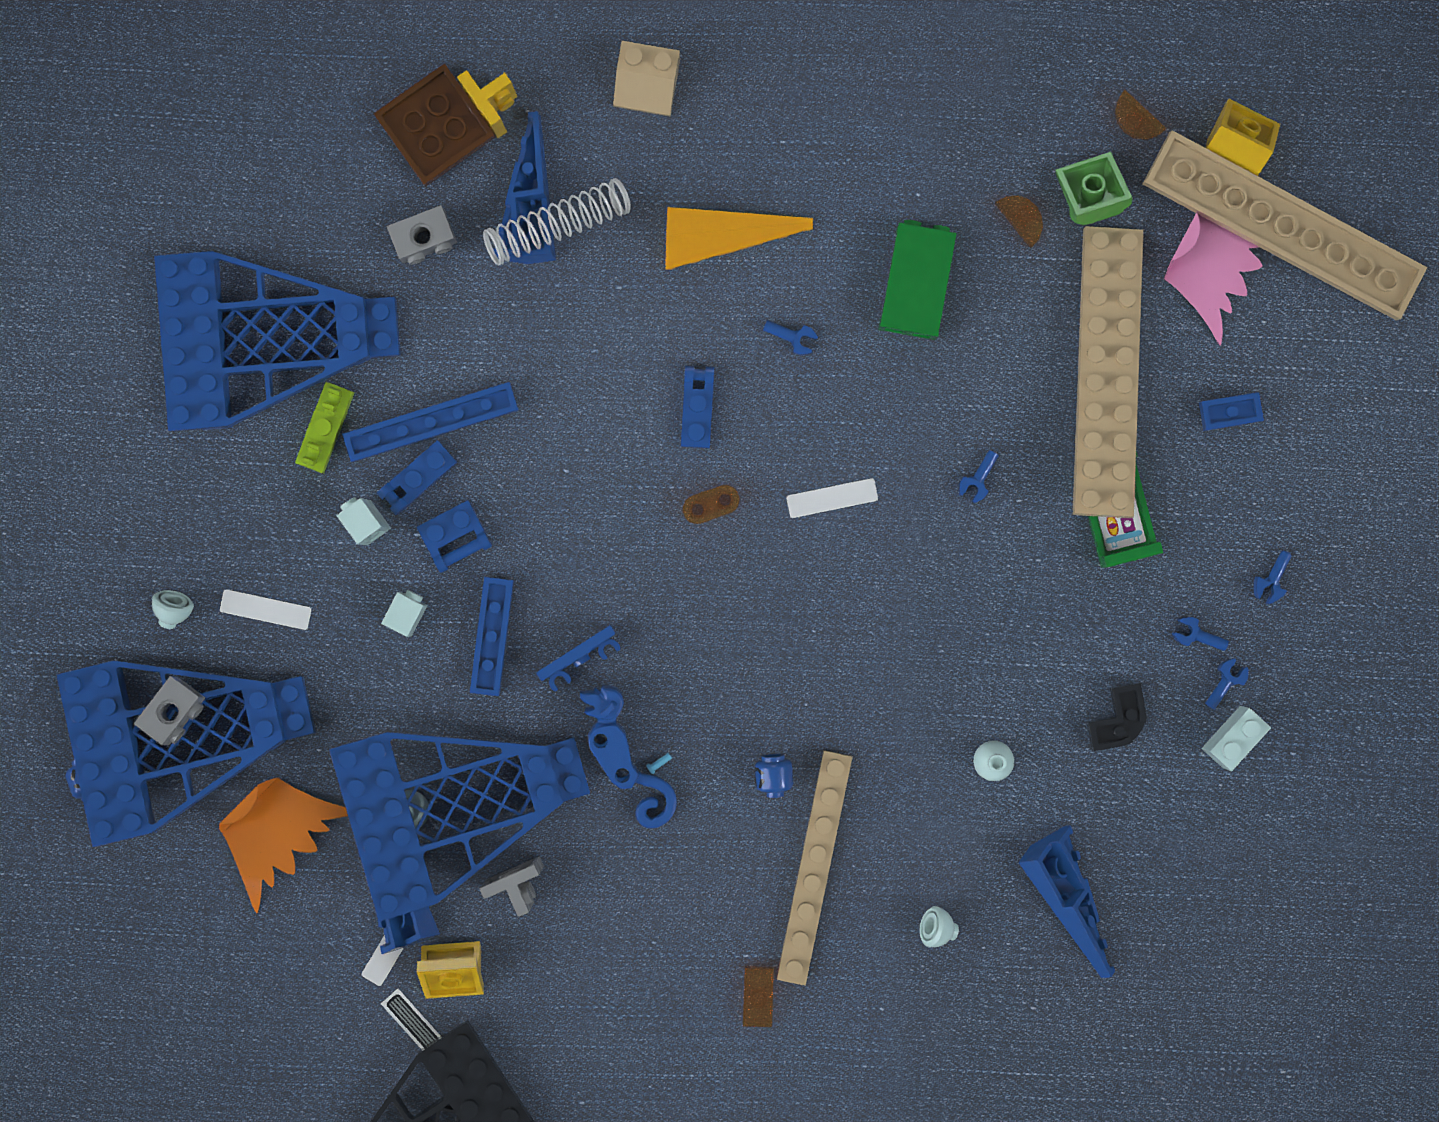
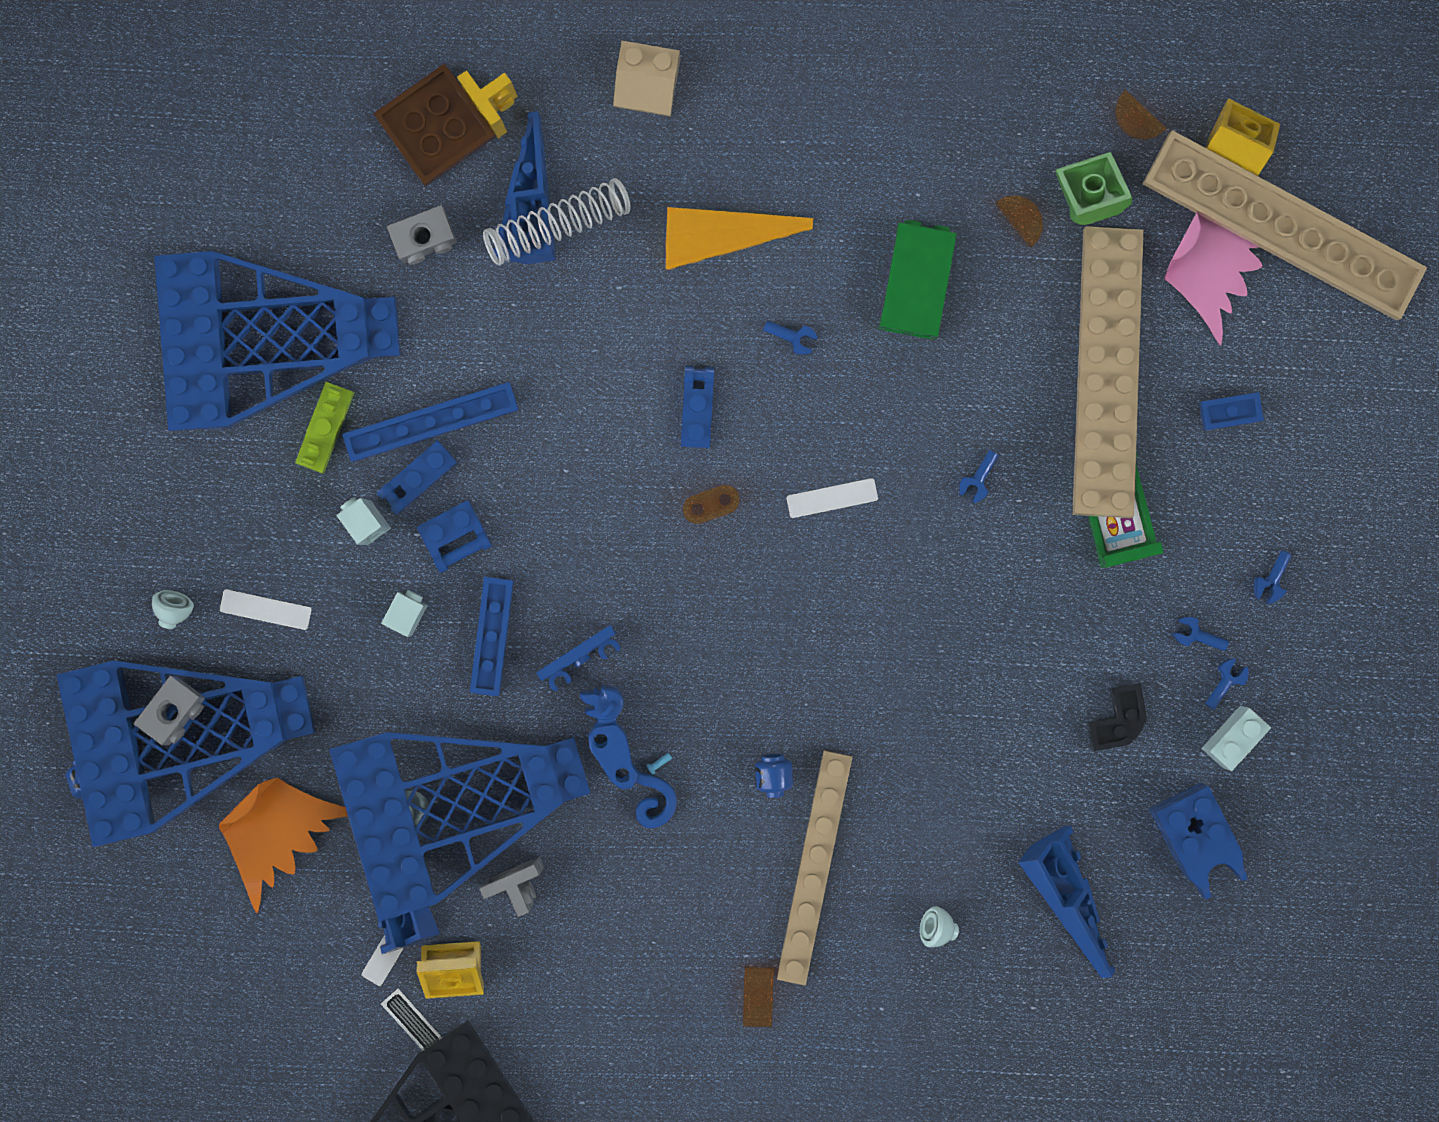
light aqua brick [974,741,1014,781] -> none
none -> blue brick [1149,783,1248,900]

